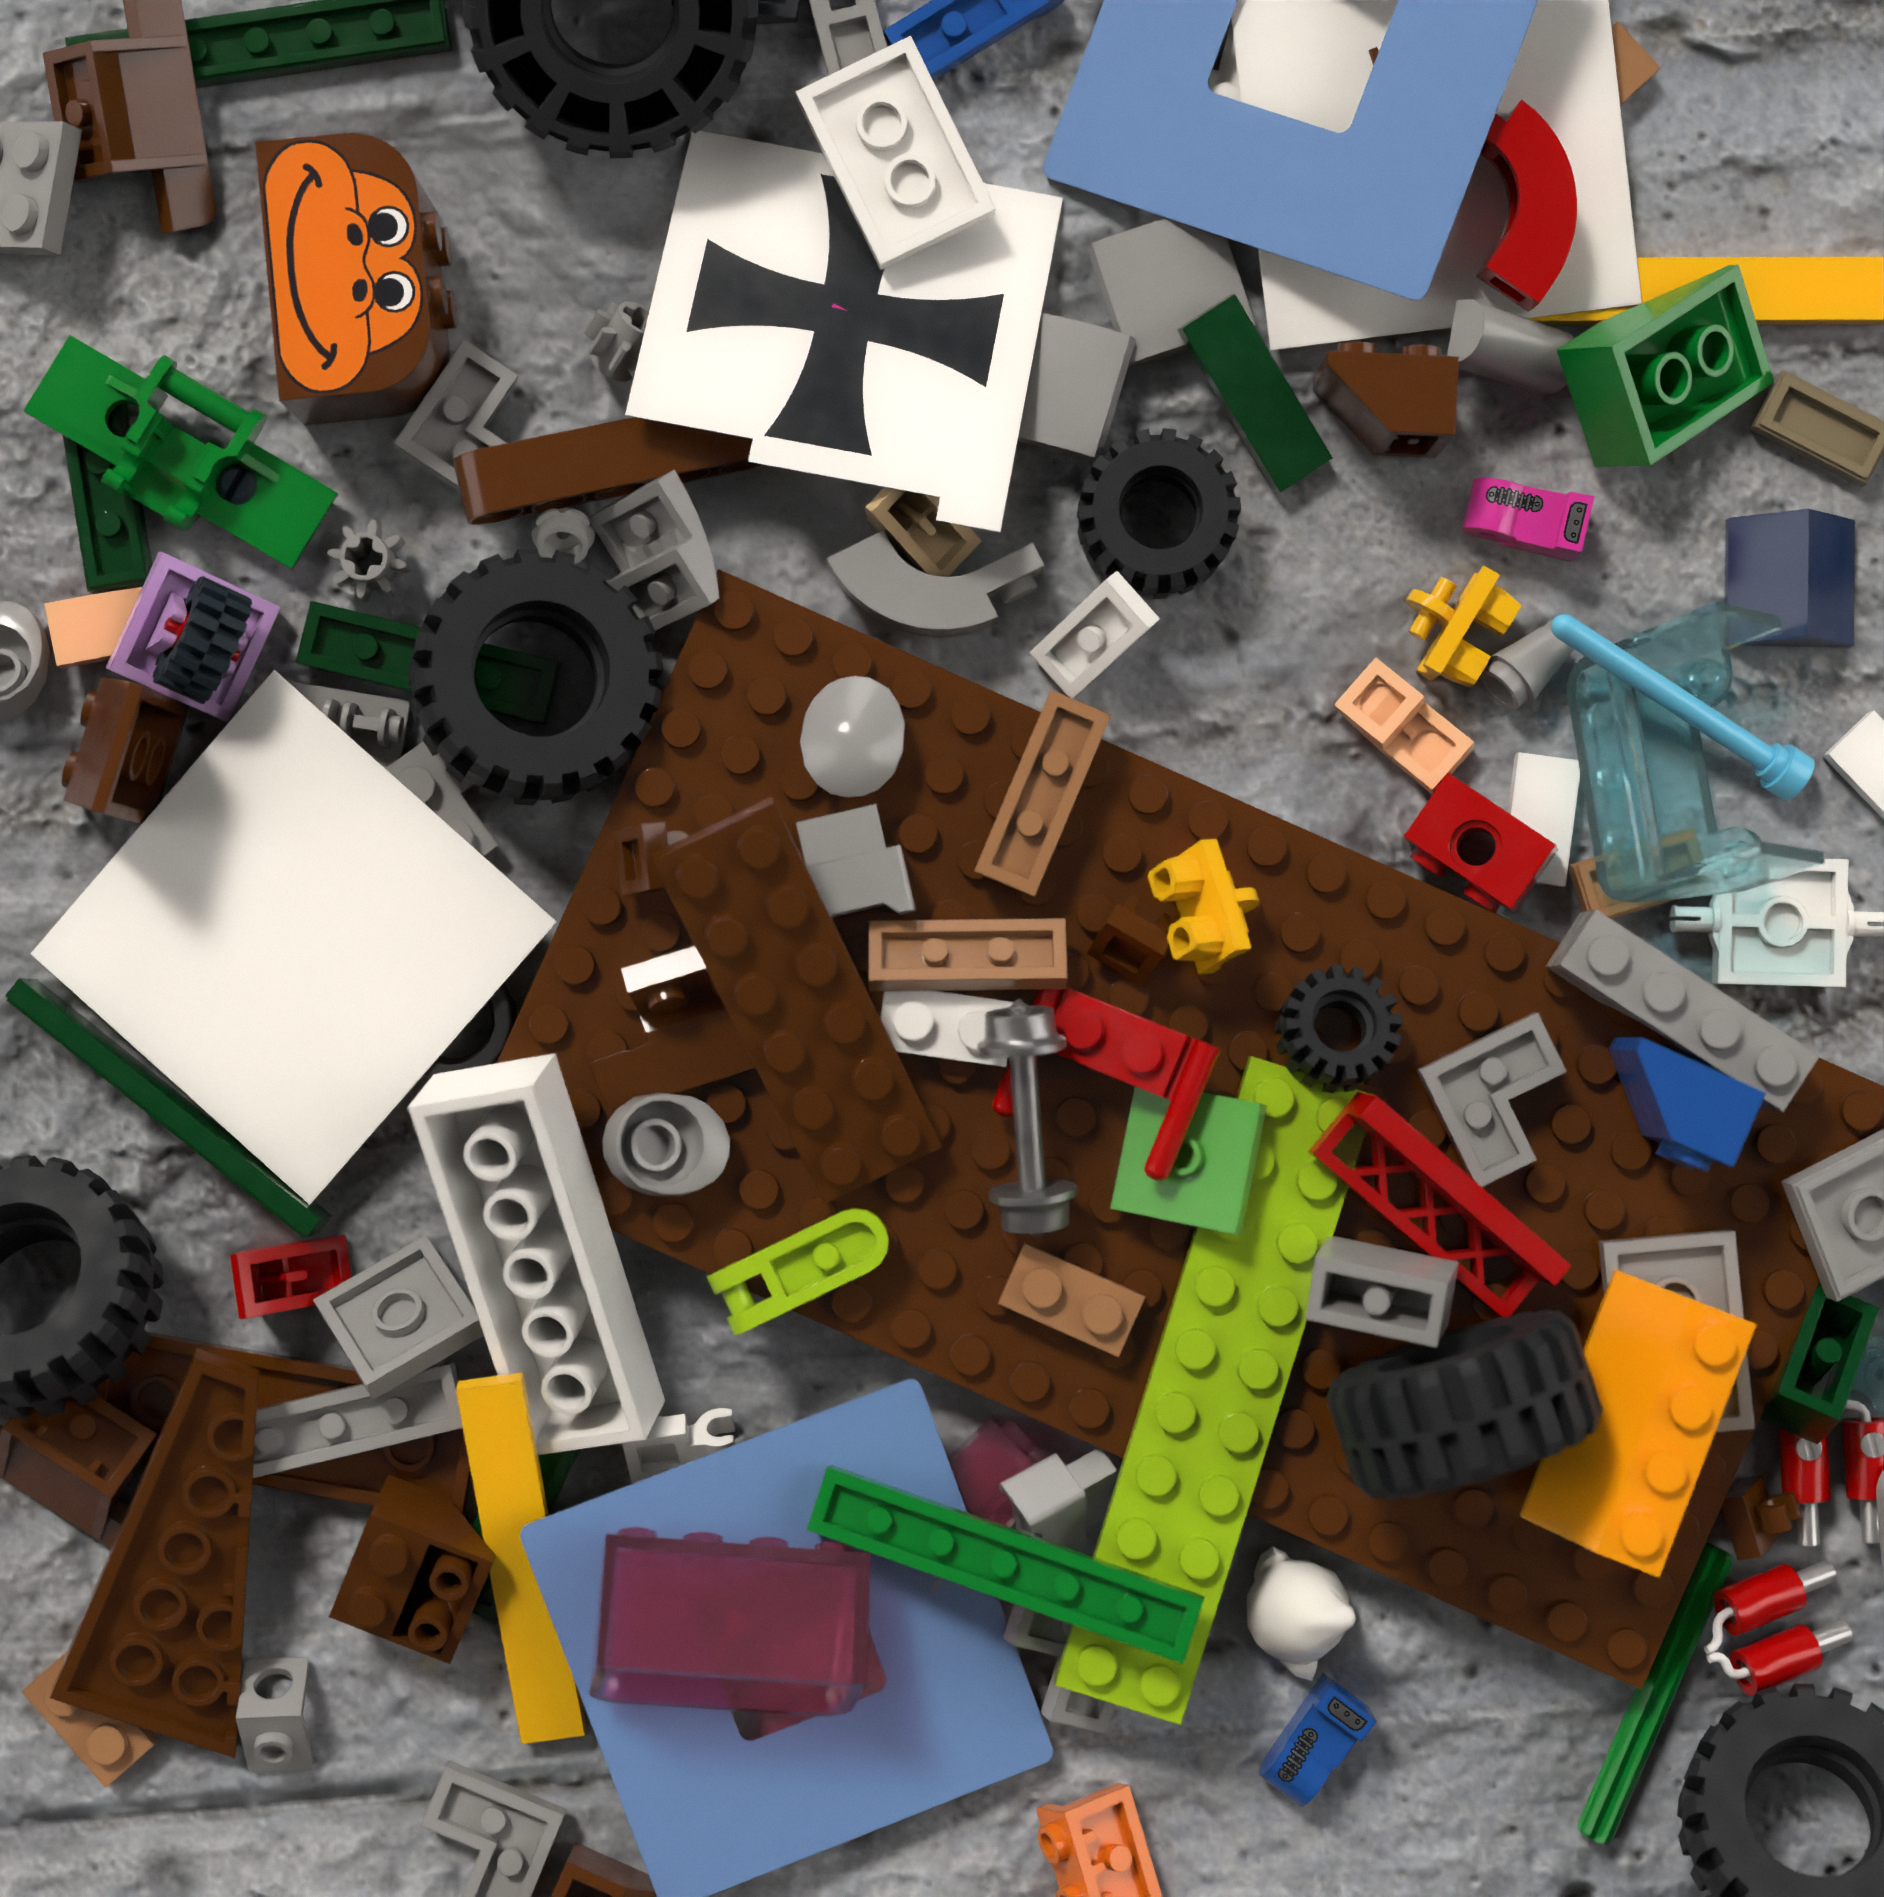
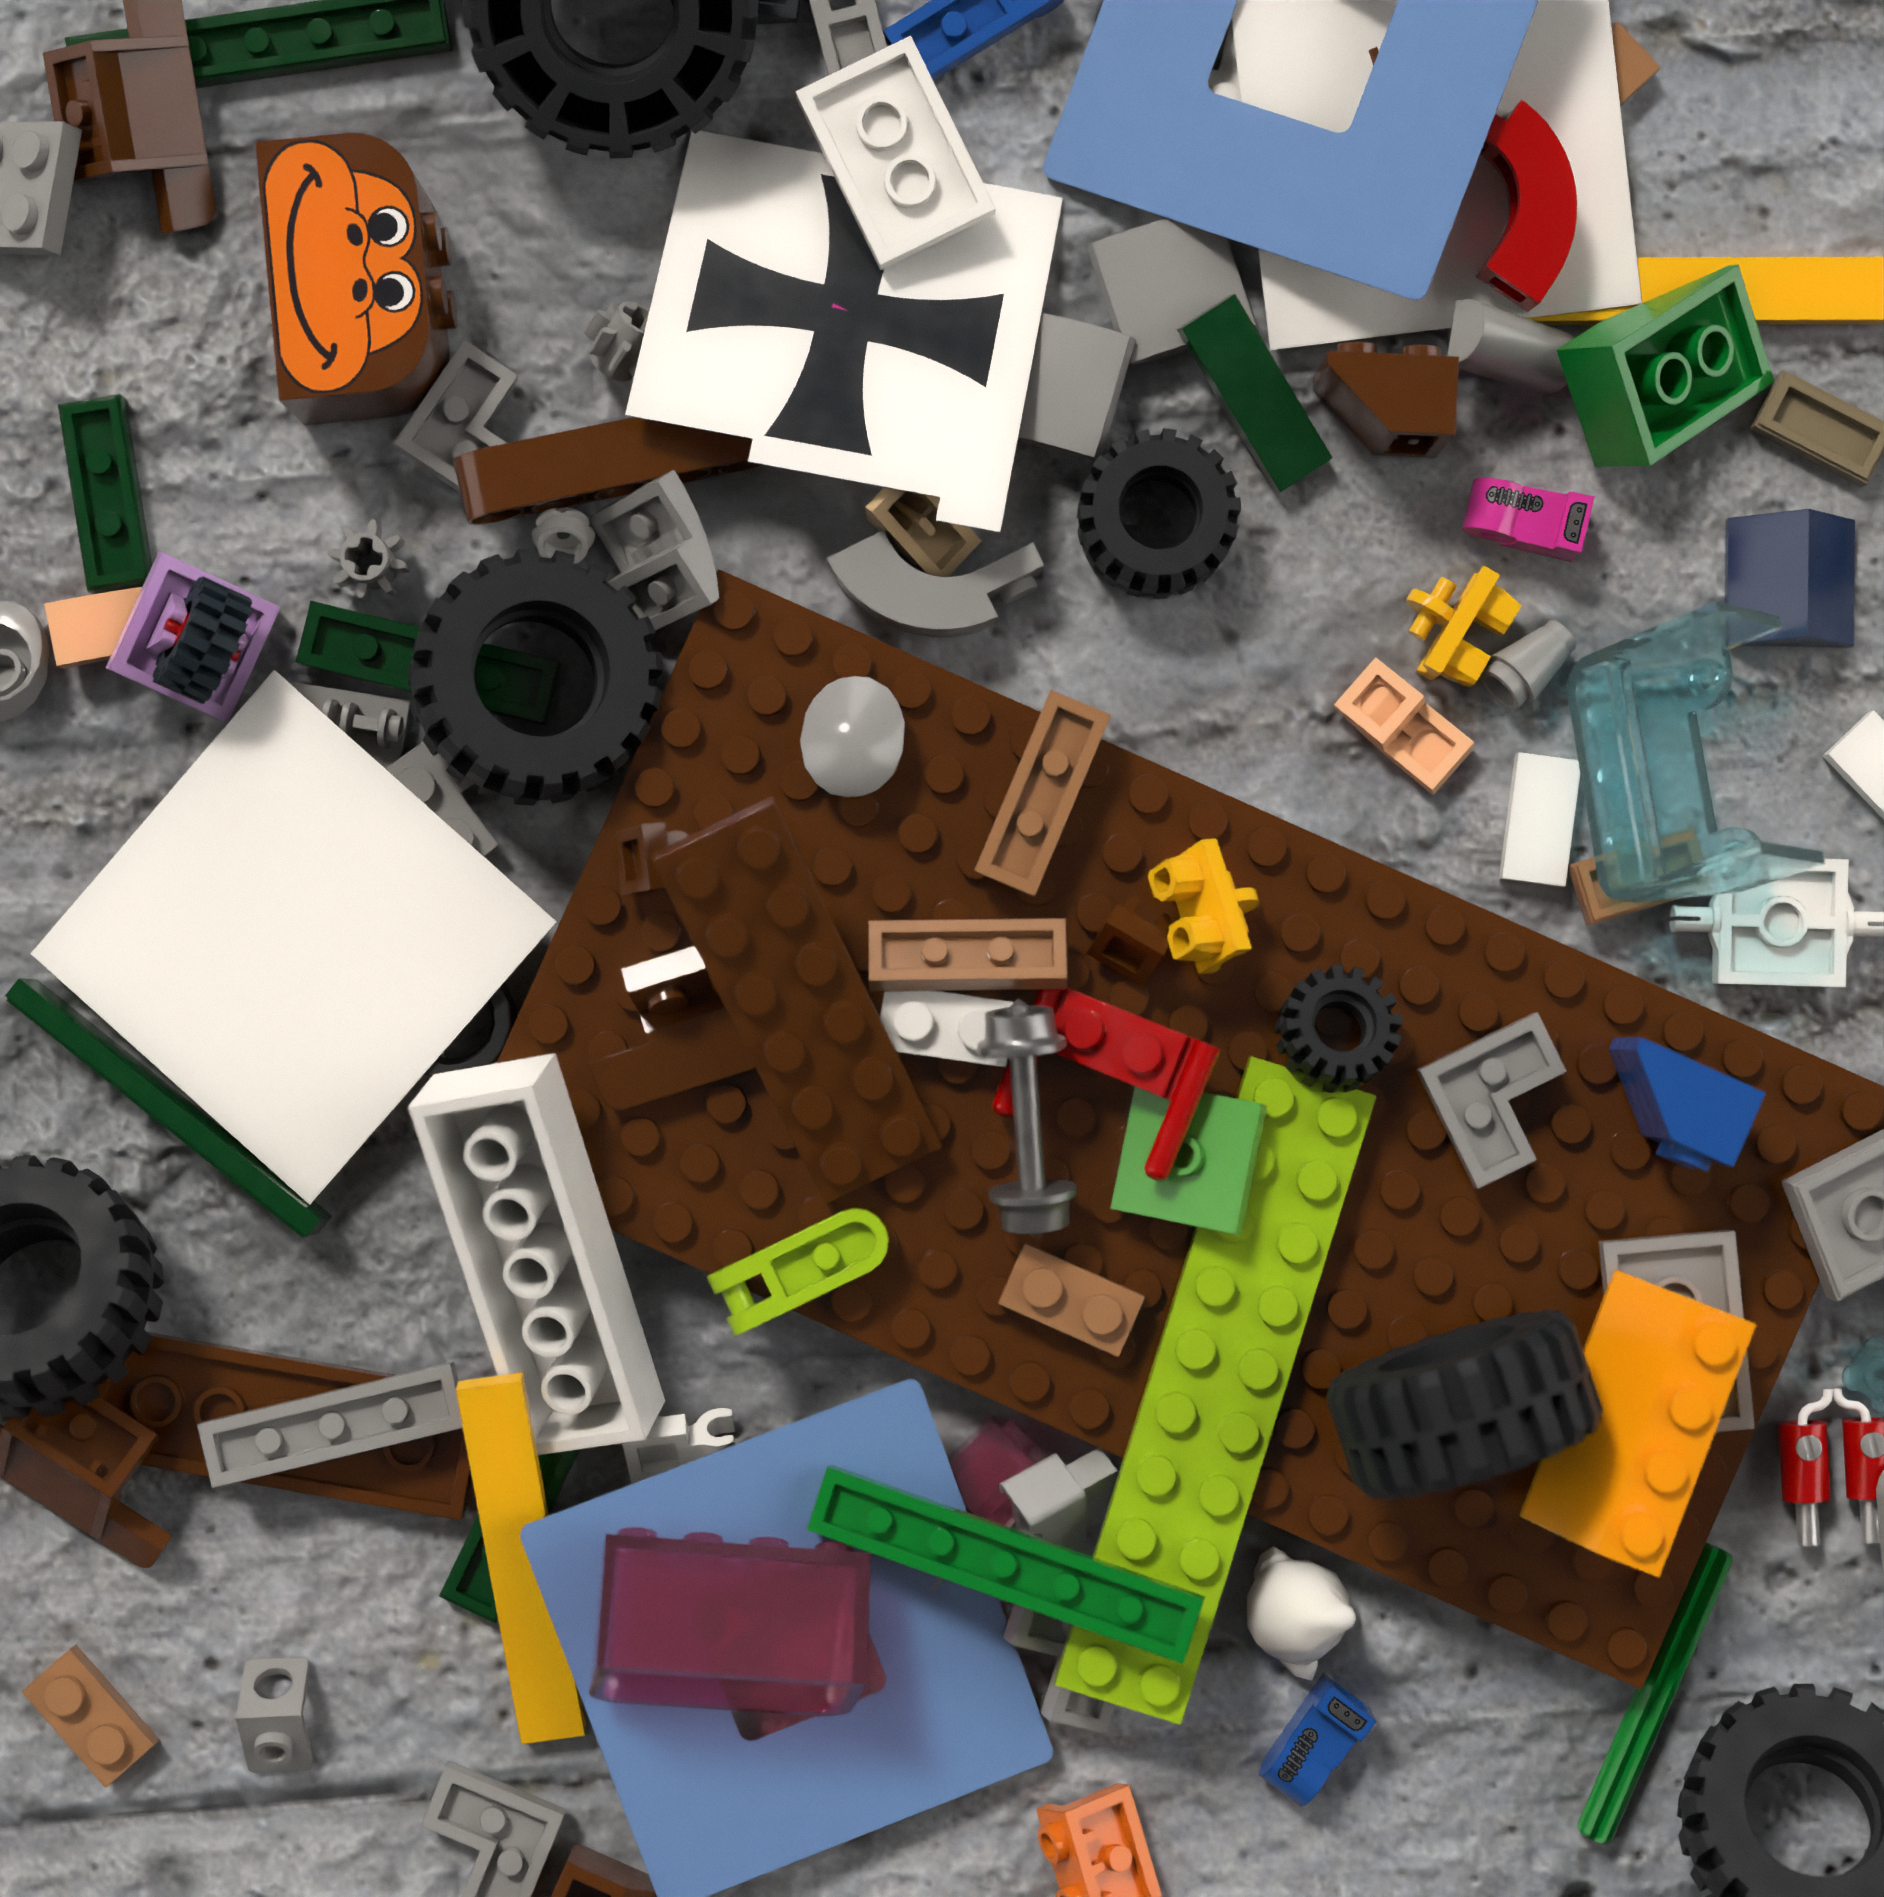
green piece [23,335,338,570] -> none
reddish brown wing [50,1348,259,1758] -> none
reddish brown slope [62,678,190,824] -> none
red slope [230,1235,351,1319] -> none
light grey plate [313,1235,484,1400] -> none
reddish brown slope [329,1474,496,1664] -> none
light grey hat [603,1092,730,1196] -> none
light grey piece [796,804,916,920] -> none
white plate [1029,571,1160,699] -> none
light grey brick [1305,1236,1459,1348] -> none
red fence [1308,1091,1572,1317] -> none
red brick [1404,773,1558,913] -> none
light grey arch [1545,910,1819,1112] -> none
medium azure piece [1551,614,1815,801] -> none
red piece [1704,1560,1853,1696] -> none
reddish brown tile [1721,1475,1802,1560] -> none
dark green brick [1760,1282,1879,1445] -> none

